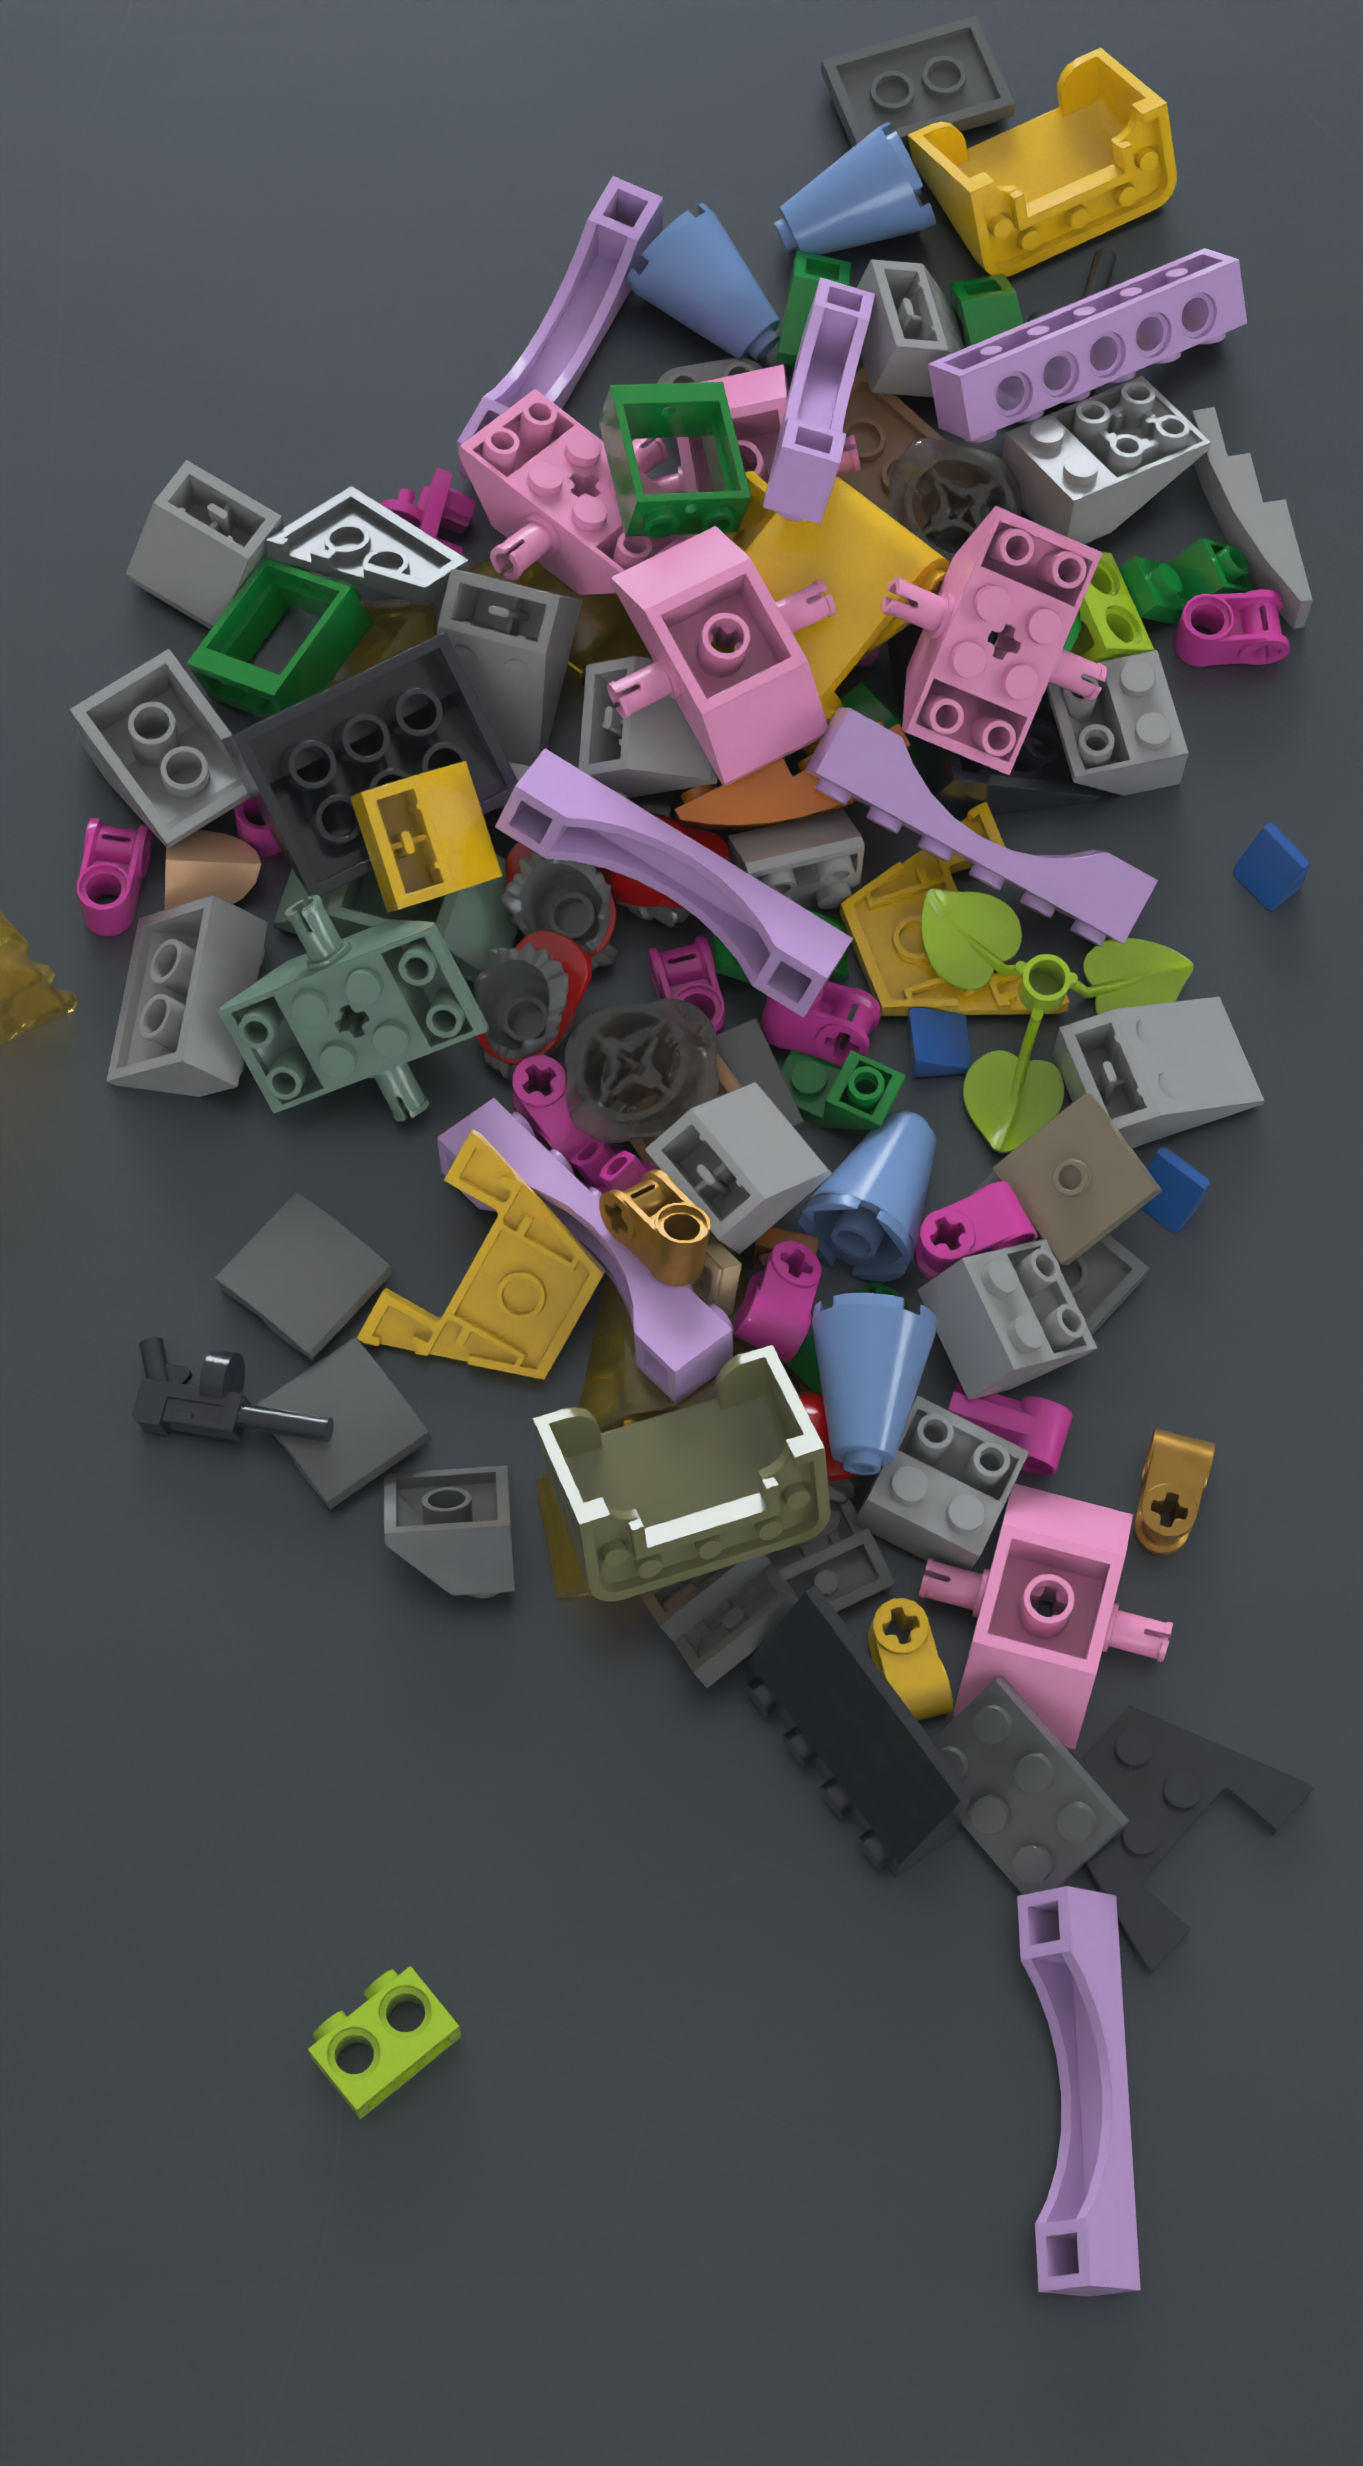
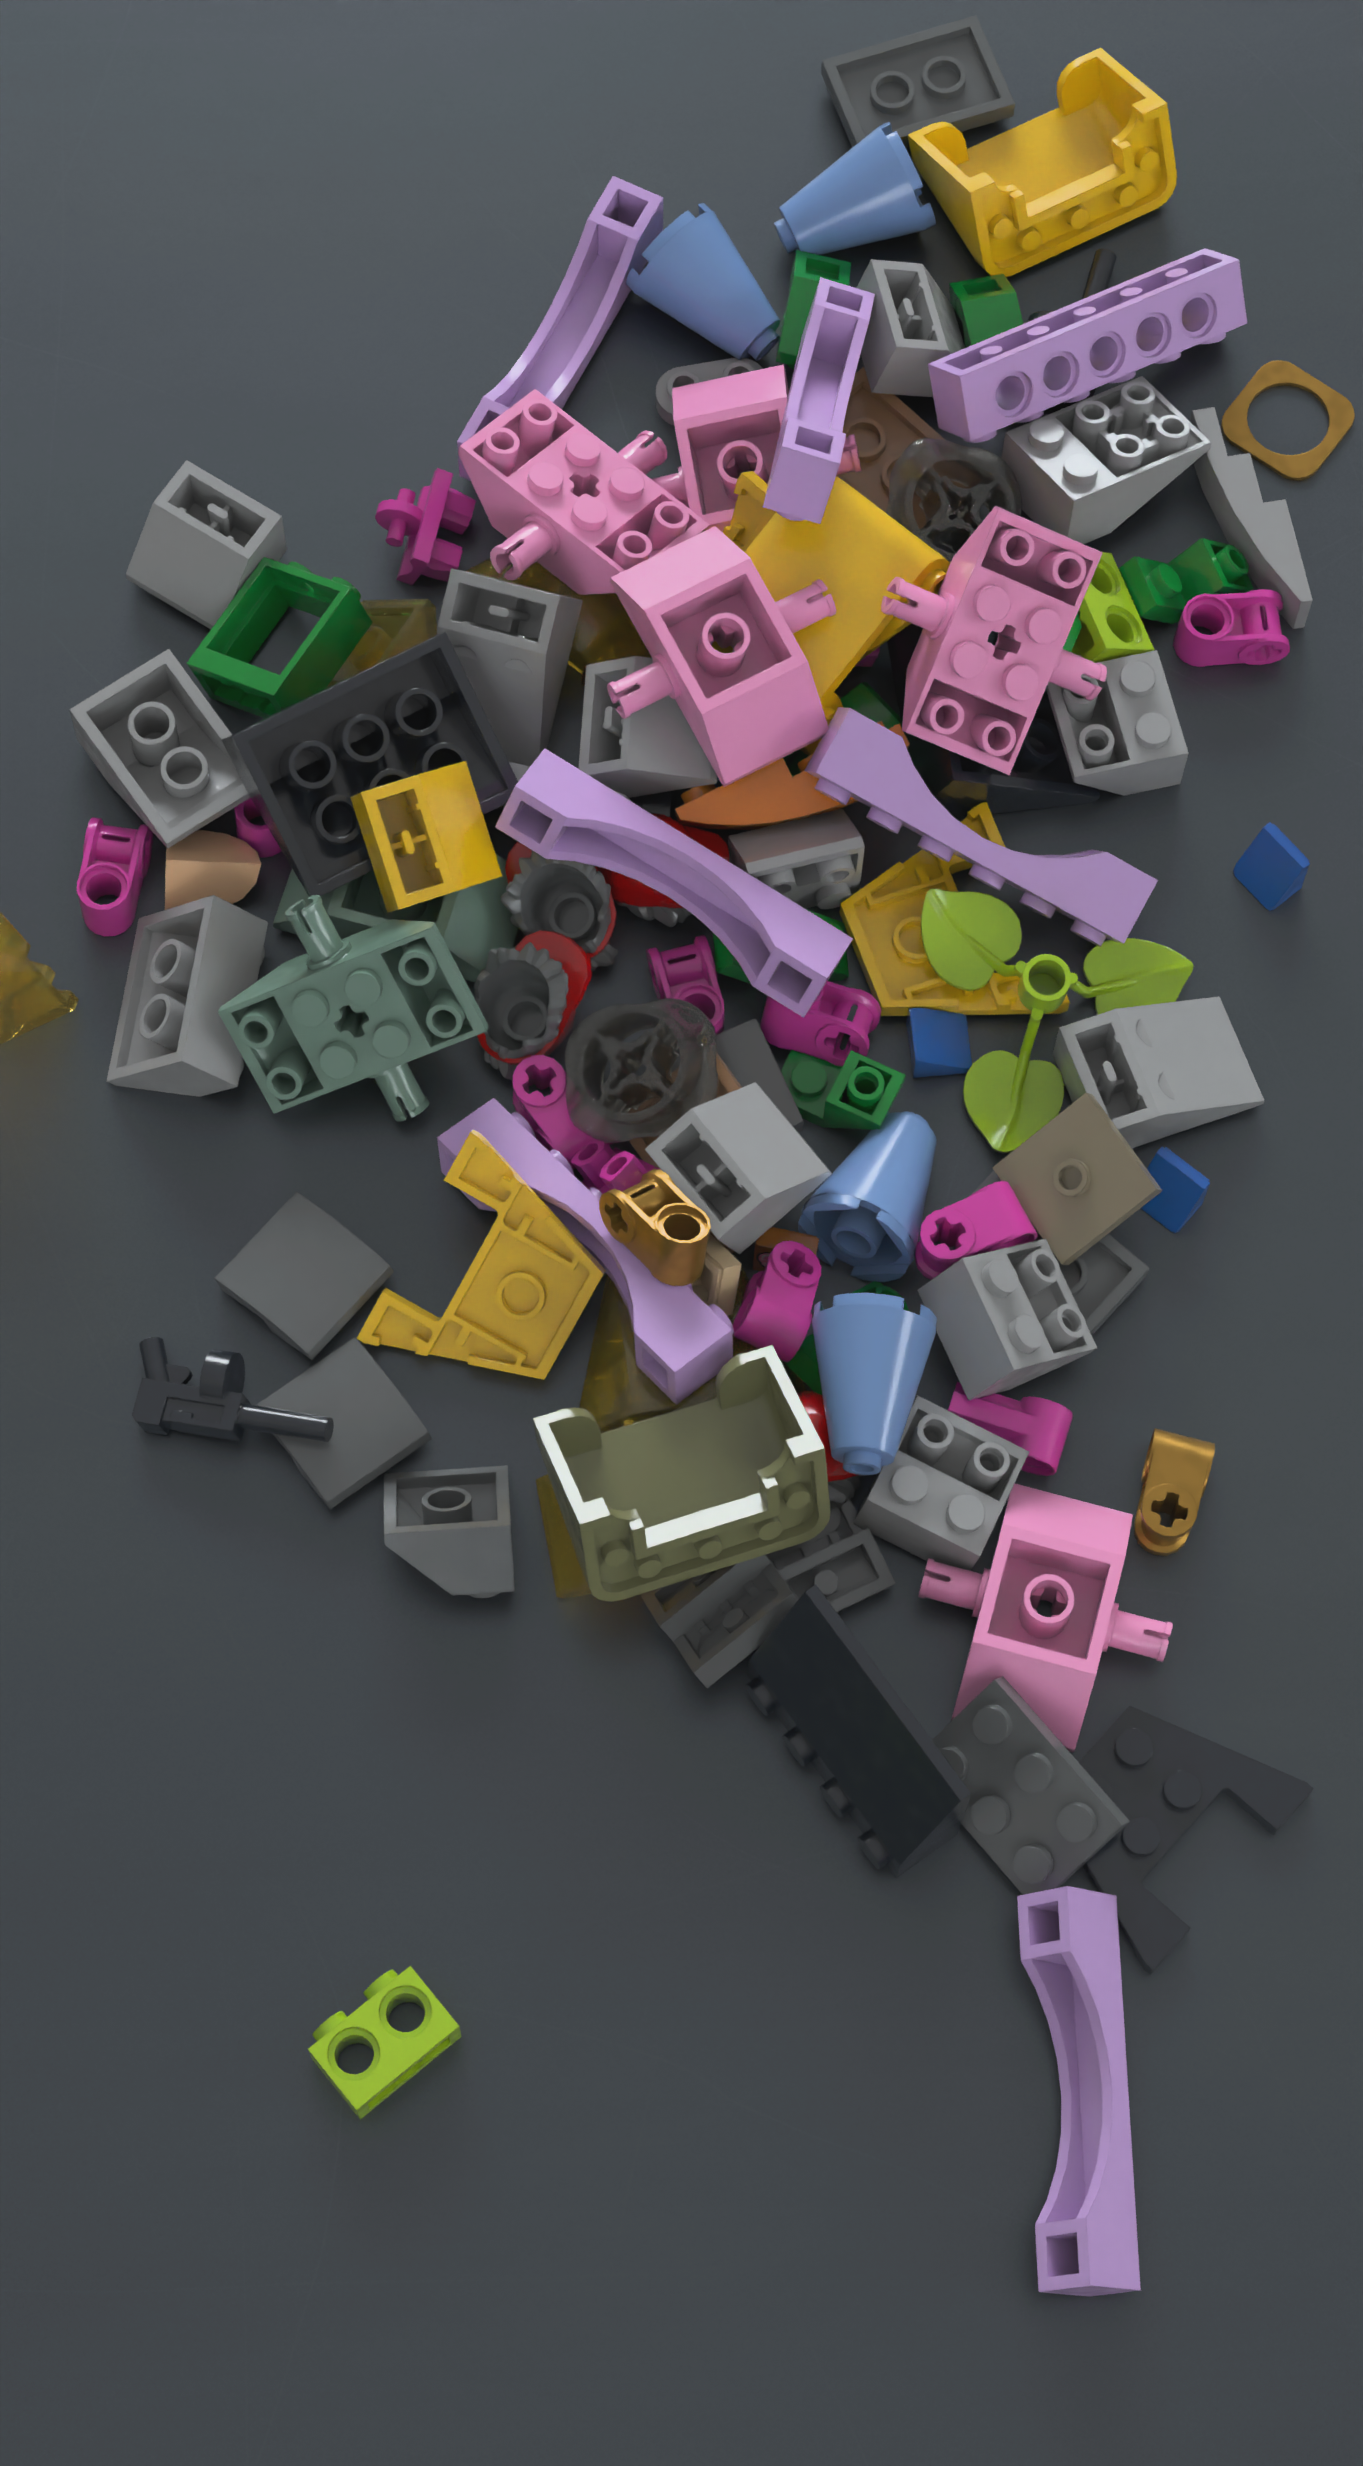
dark grey wing [265,486,470,606] -> none
green window [599,382,751,539] -> none
yellow piece [867,1598,954,1721] -> none
none -> pearl gold piece [1221,360,1355,481]

